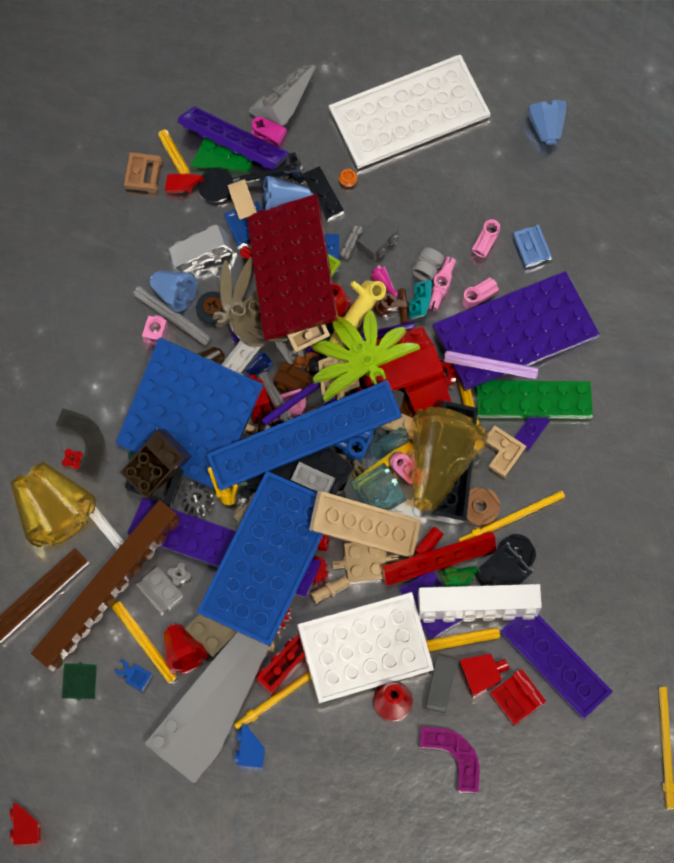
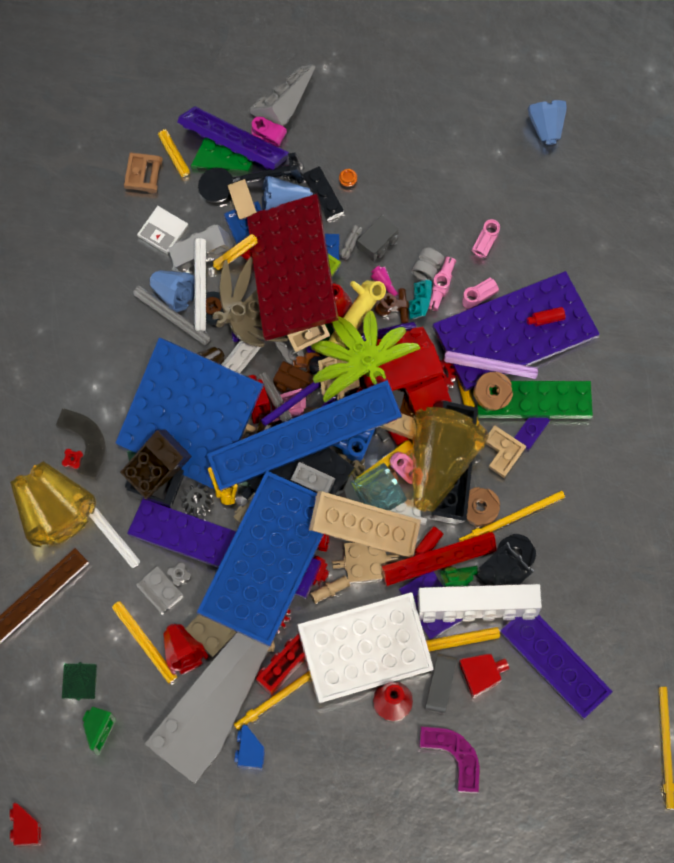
reddish brown brick [30,500,181,672] -> none
blue plate [115,660,153,692] -> none
bright pink brick [142,315,168,346] -> none
red slope [165,174,204,194] -> none
clear blue cone [244,351,273,375] -> none
white plate [329,54,491,169] -> none
clear light blue piece [371,427,410,458] -> none
red plate [490,669,546,726] -> none
medium blue plate [513,224,552,267] -> none
none -> green slope [82,706,116,756]
none -> white tile [137,206,189,255]
none -> white axle [195,238,206,331]
none -> yellow axle [213,234,258,270]
none -> medium nougat plate [473,372,513,411]
none -> red cylinder [527,307,566,326]

